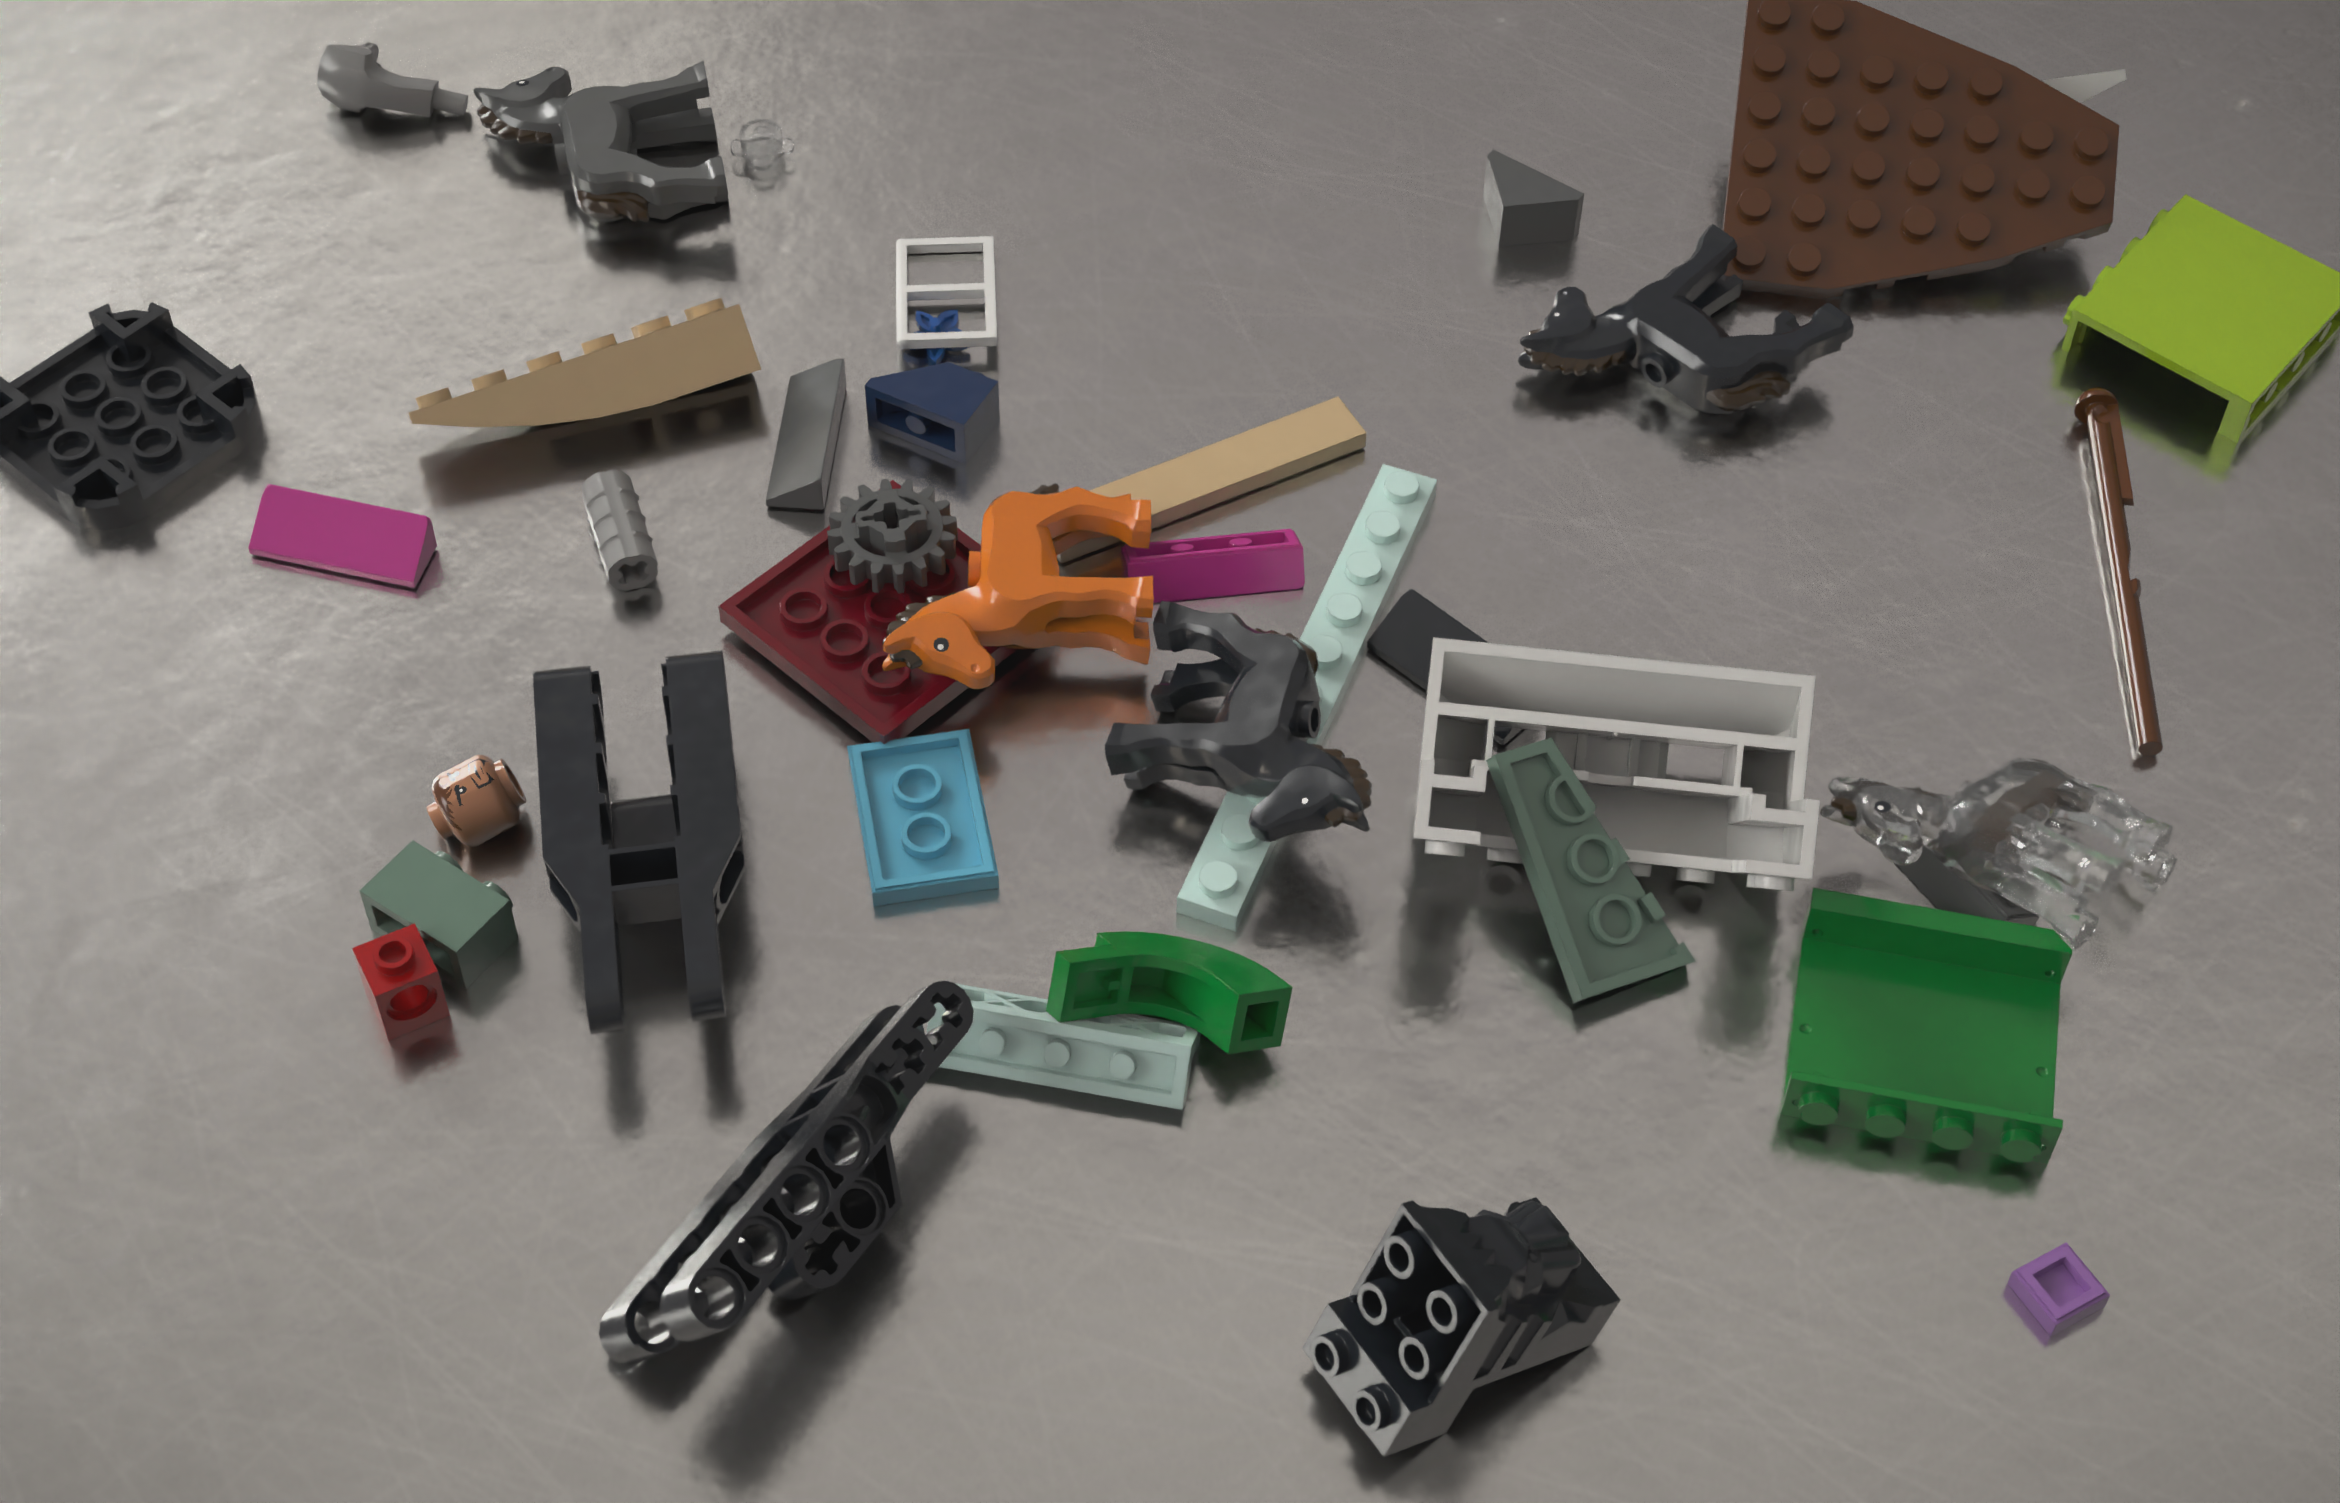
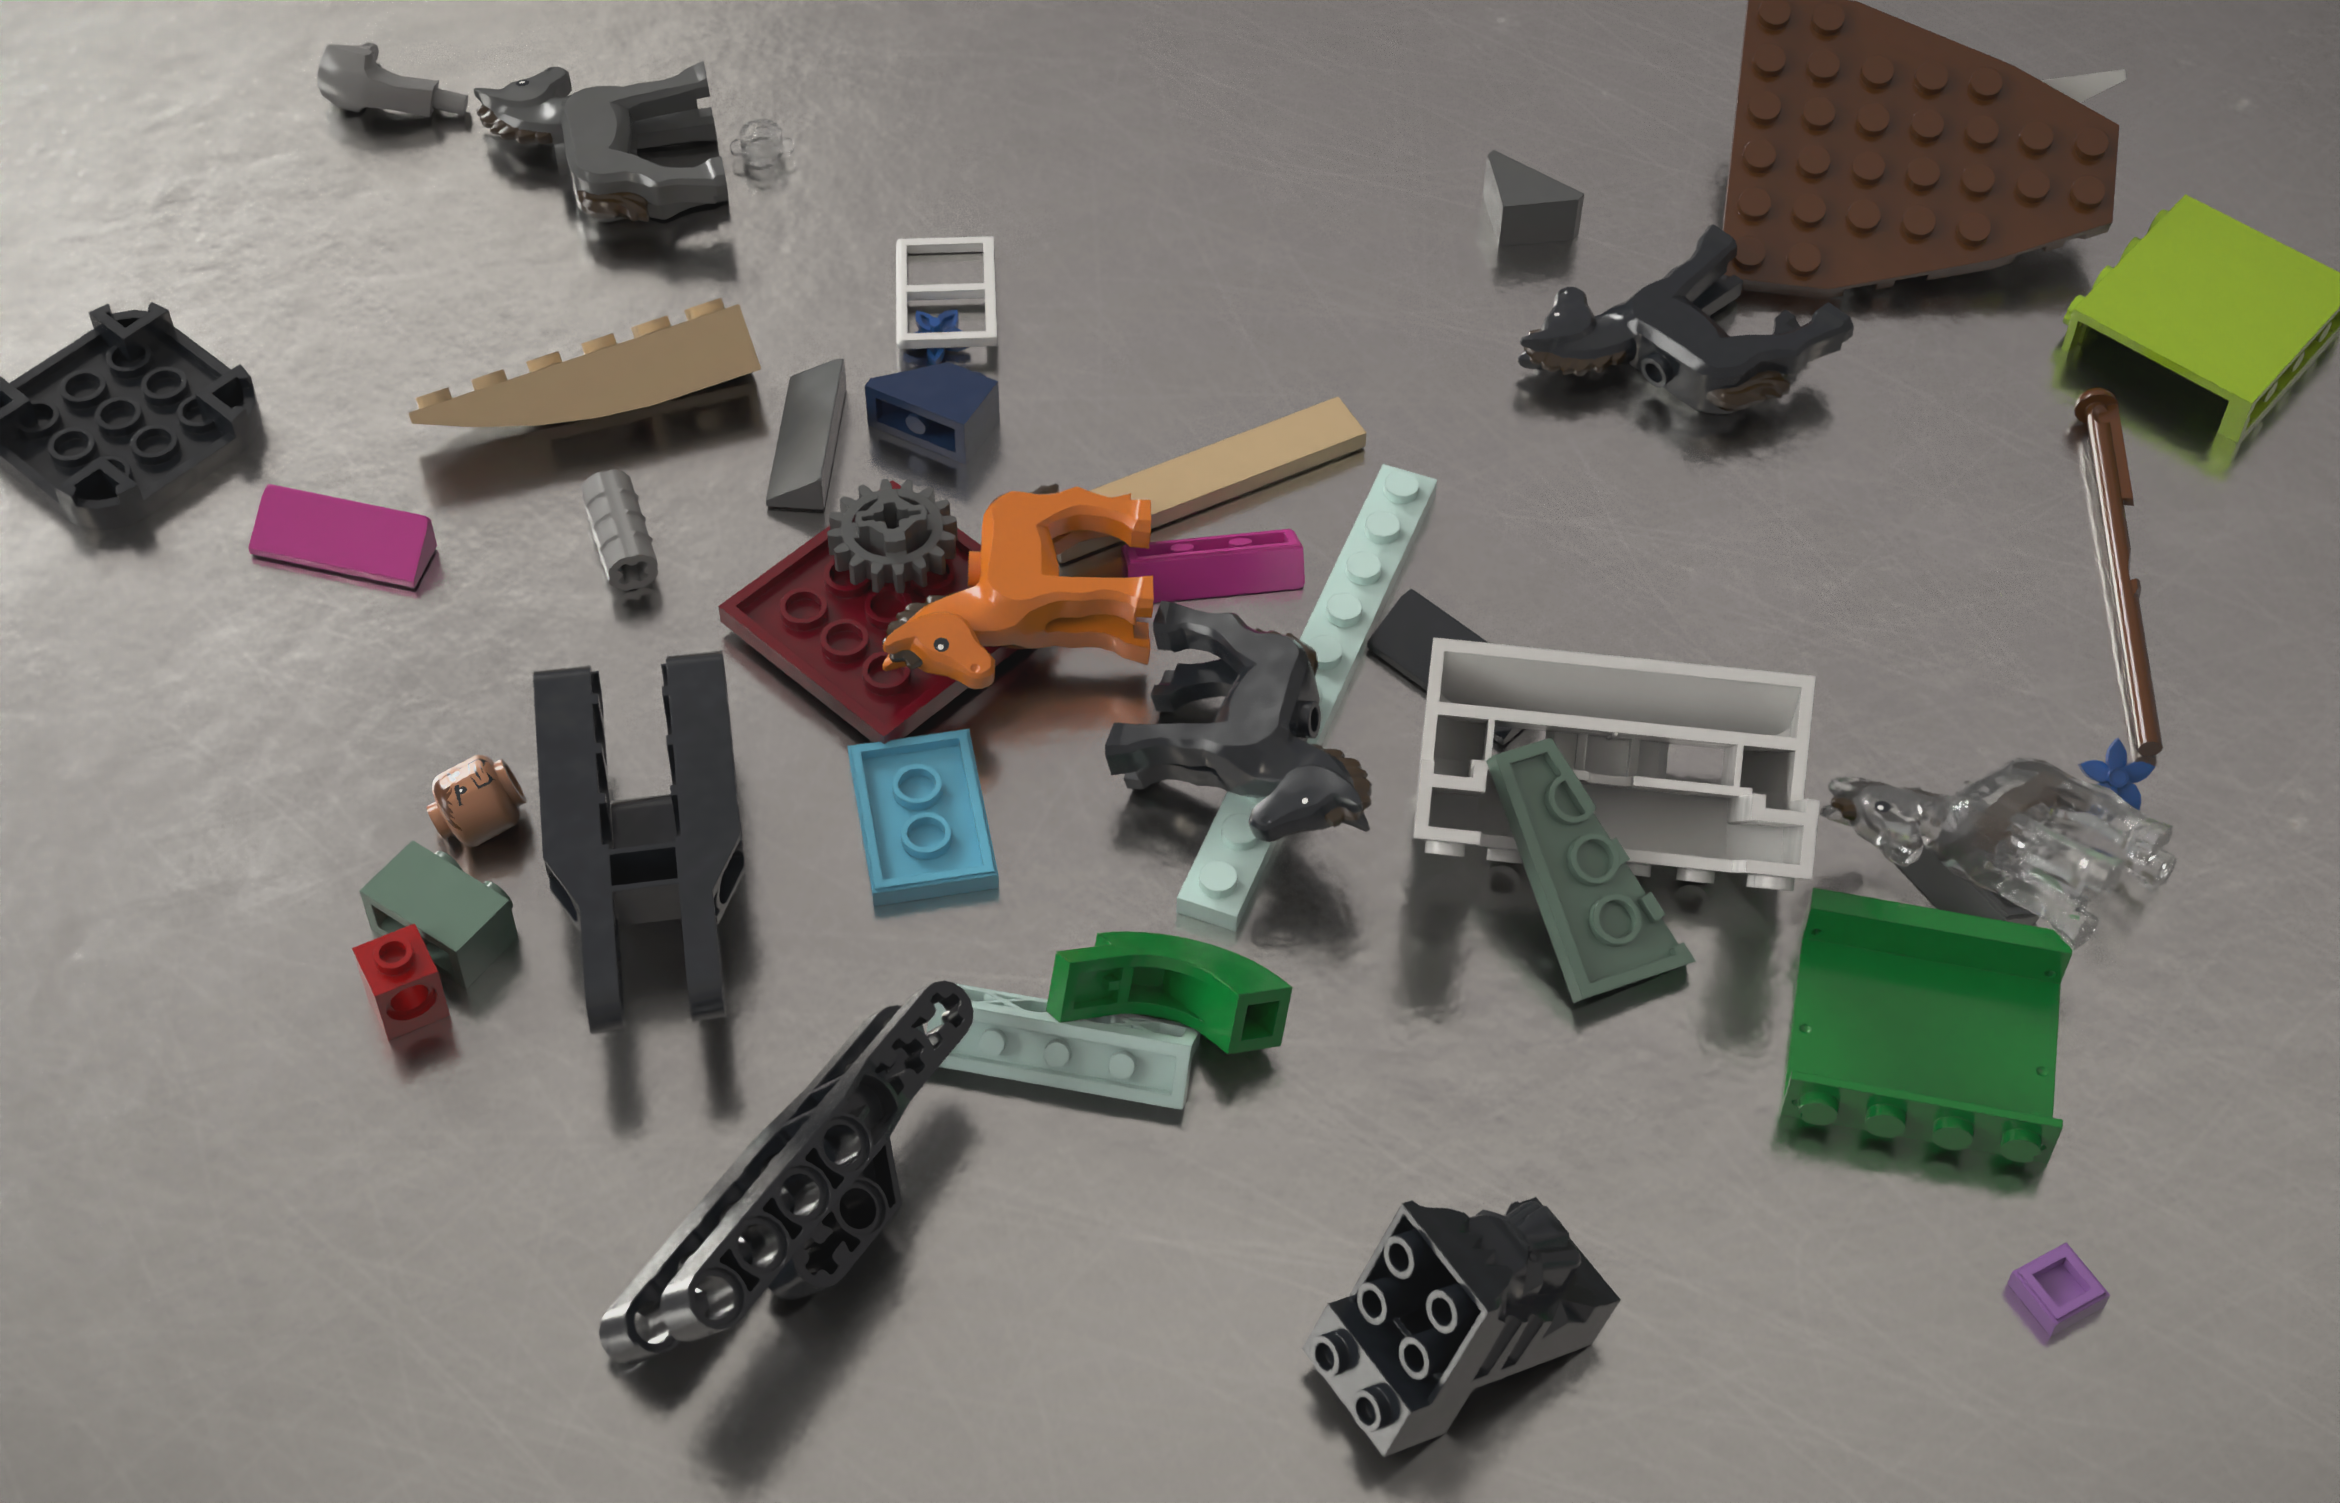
none -> blue plant [2078,738,2155,810]

